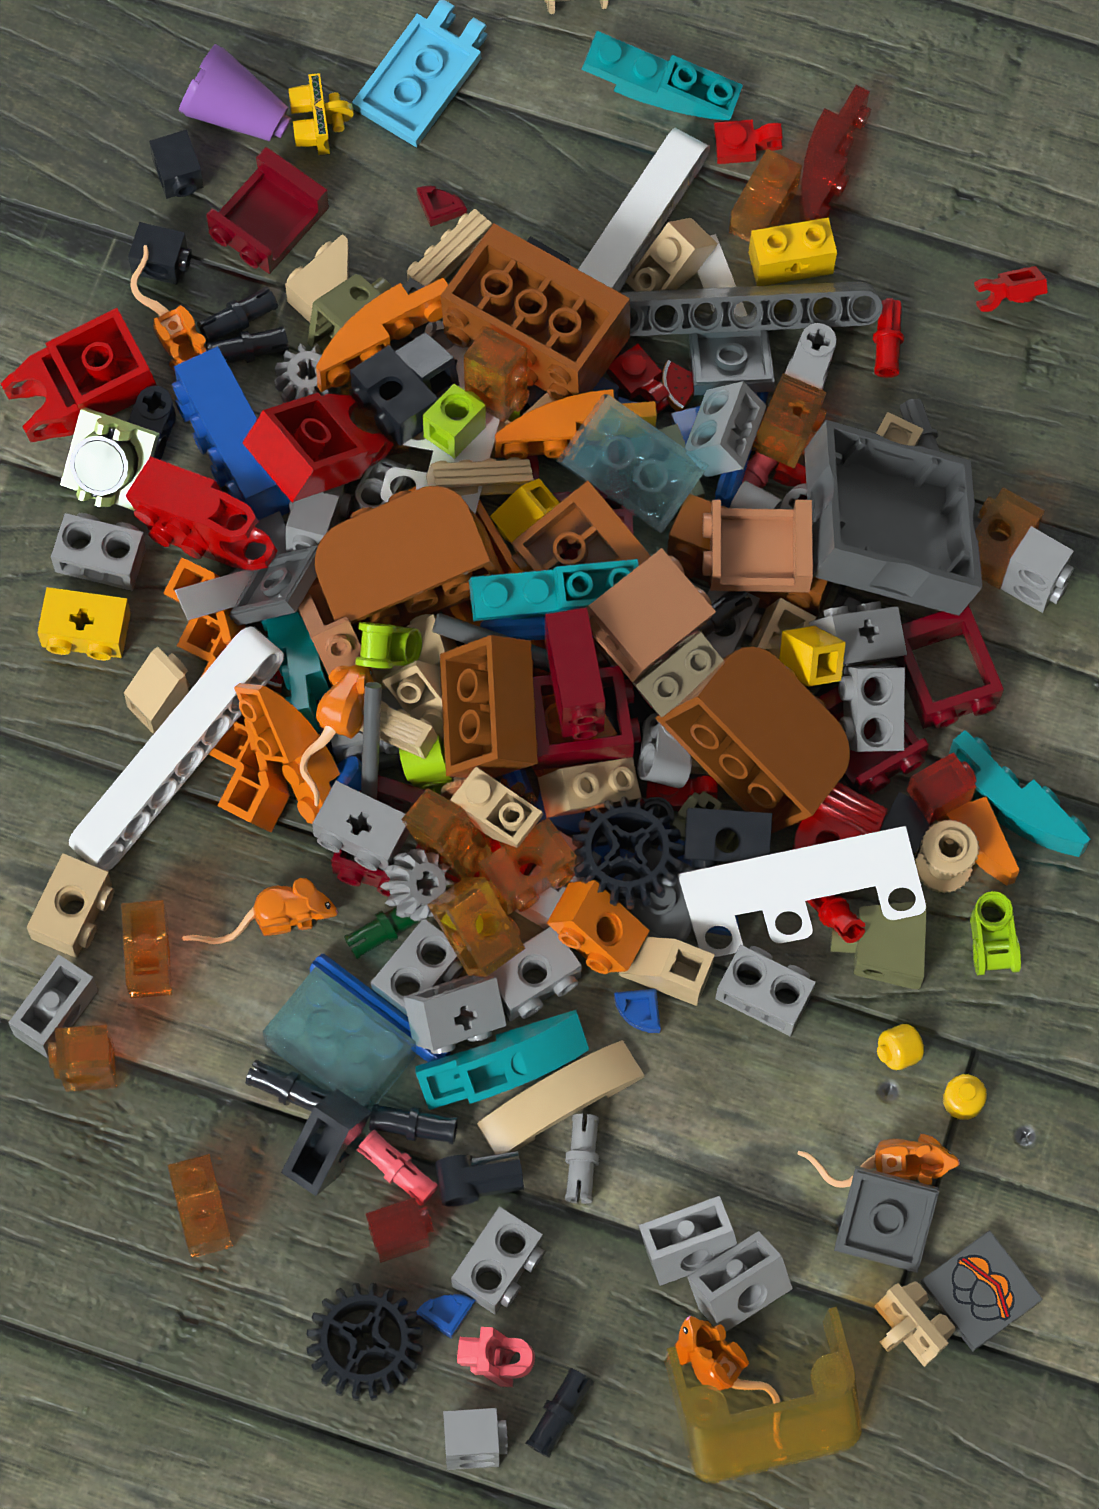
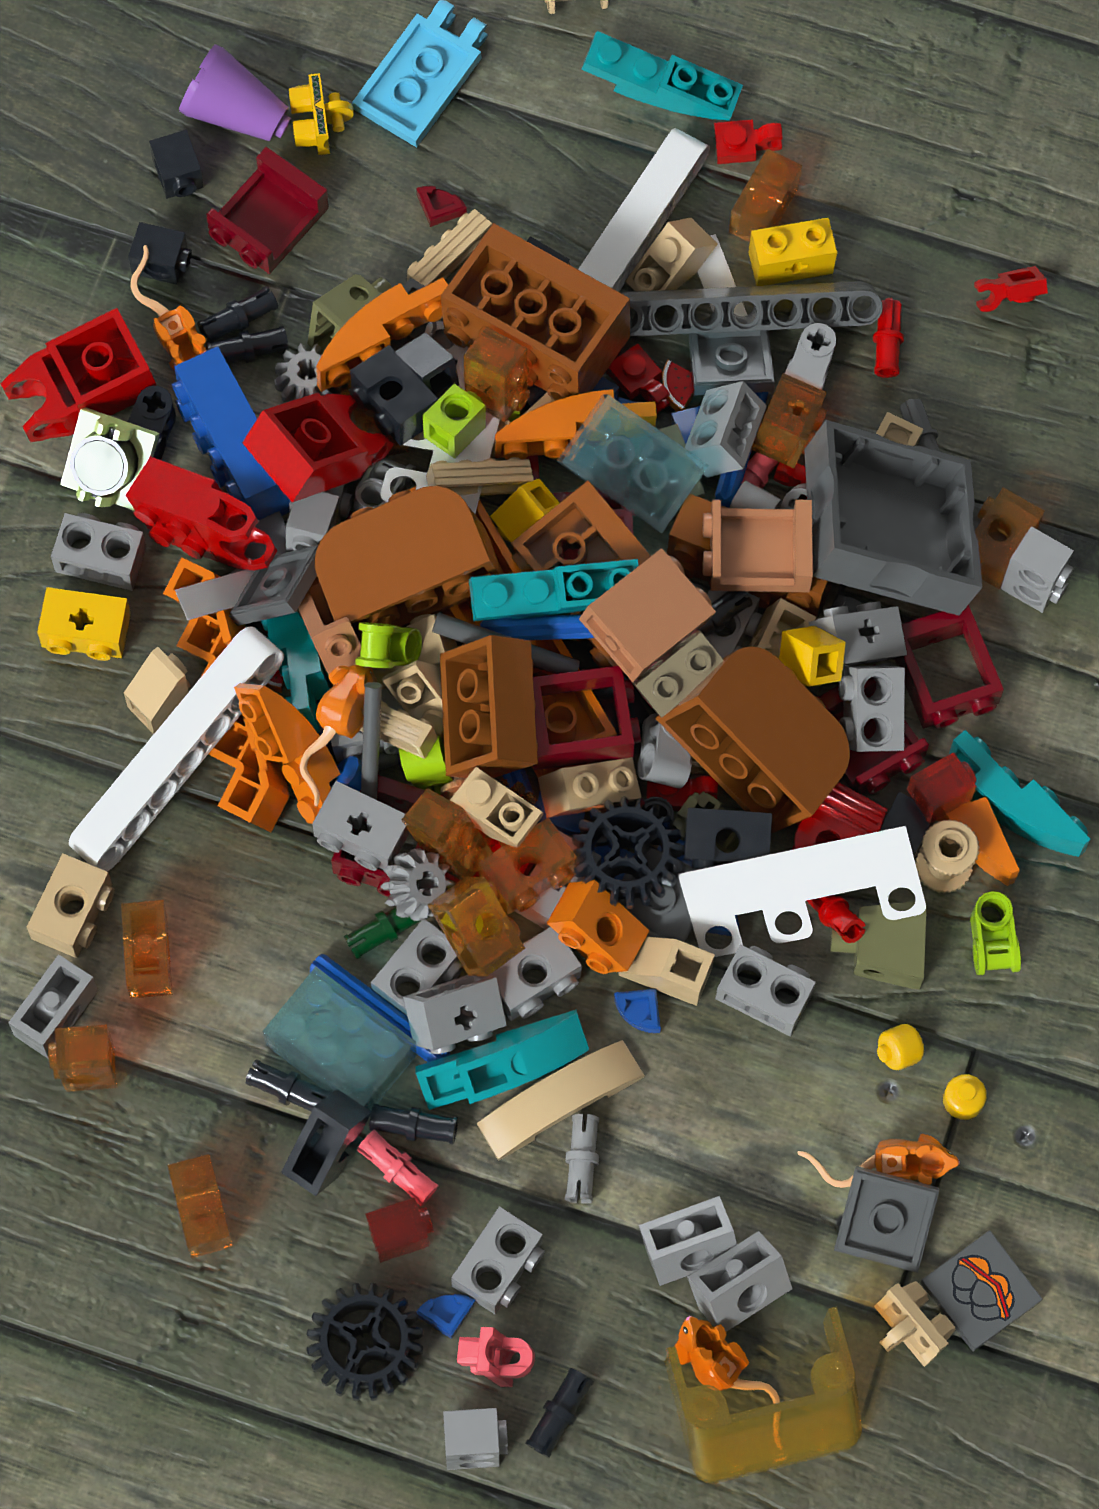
orange animal [182,878,338,944] -> none
tan slope [285,234,349,322] -> none
black piece [435,1151,524,1207] -> none
dark red window [545,607,605,740] -> none
clear red slope [799,85,872,222] -> none

